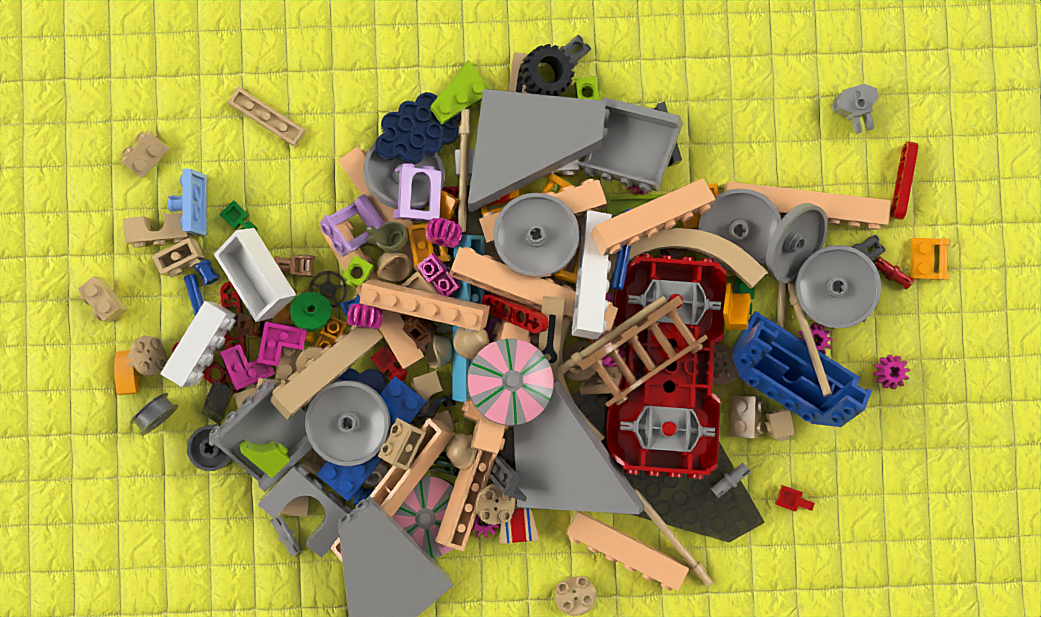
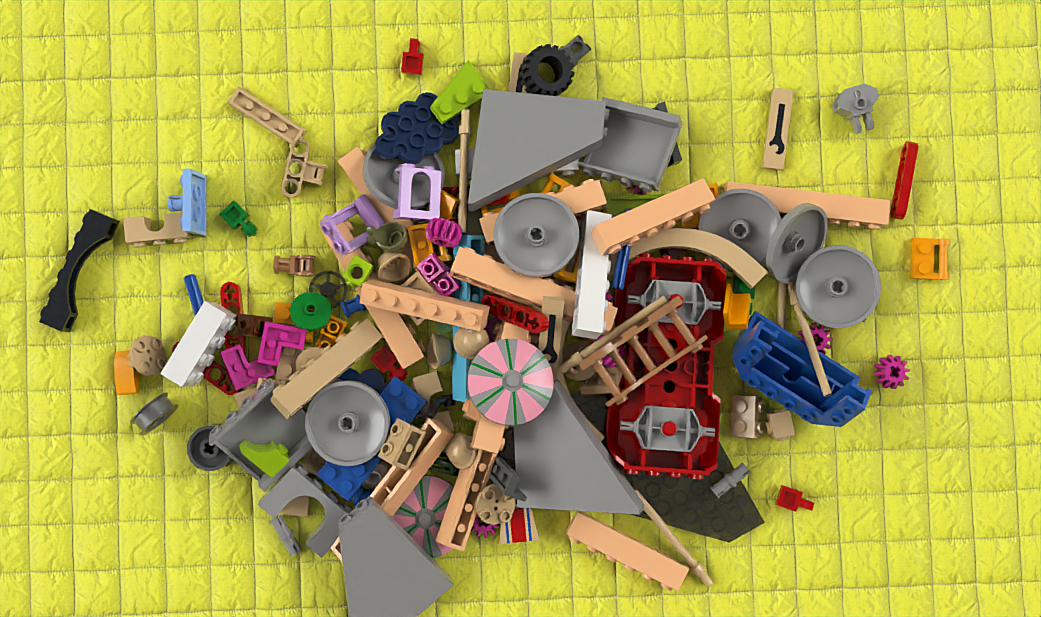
tan brick [78,276,128,322] -> none
tan bracket [121,129,169,178] -> none
tan brick [152,238,205,278] -> none
blue bush [193,259,220,286] -> none
clear smoke slope [202,381,233,424] -> none
white piece [214,228,296,322] -> none
dark pink gear [347,304,383,329] -> none
reddish brown window [402,315,438,349] -> none
tan plate [555,576,596,616] -> none
lime brick [575,76,599,100] -> none
tan plate [713,344,739,385] -> none
dark grey piece [852,235,886,260] -> none
red pin [874,256,914,290] -> none
none -> black arch [39,209,120,332]
none -> tan piece [282,139,327,197]
none -> red plate [401,38,424,75]
none -> tan tile [762,88,794,171]

